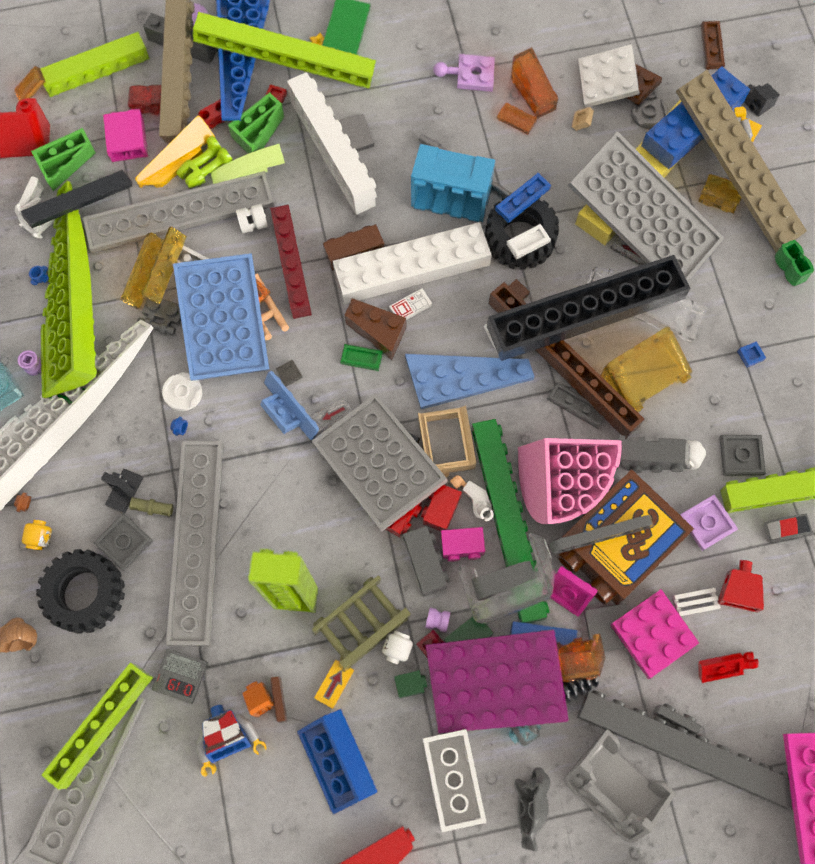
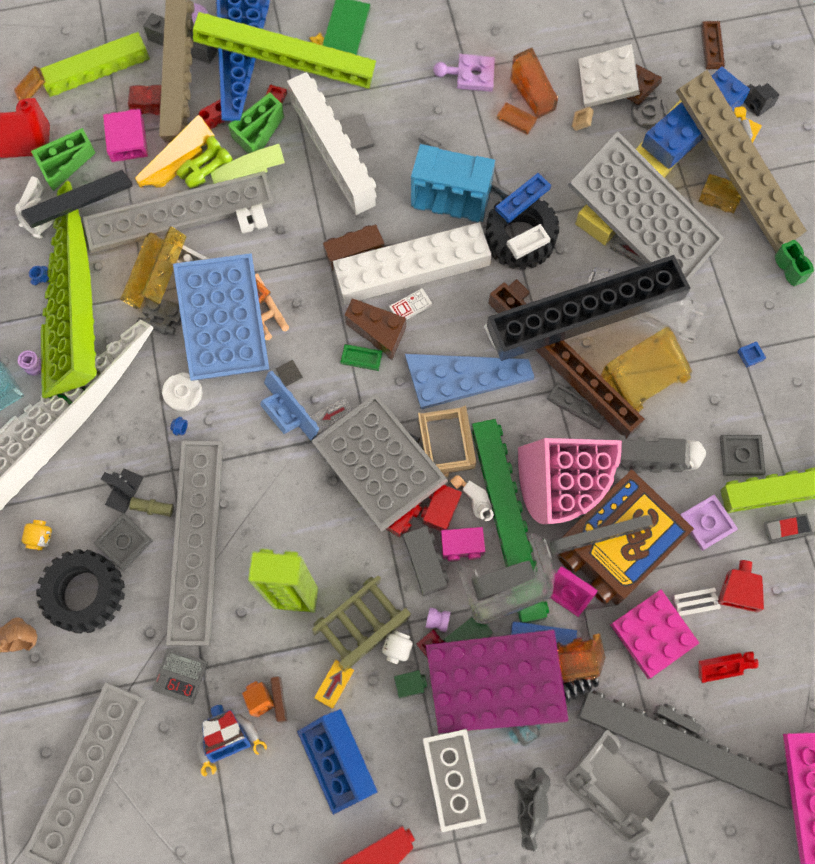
dark orange plate [14,492,32,512] -> none
lime brick [41,662,153,789] -> none
dark red brick [270,204,312,319] -> none

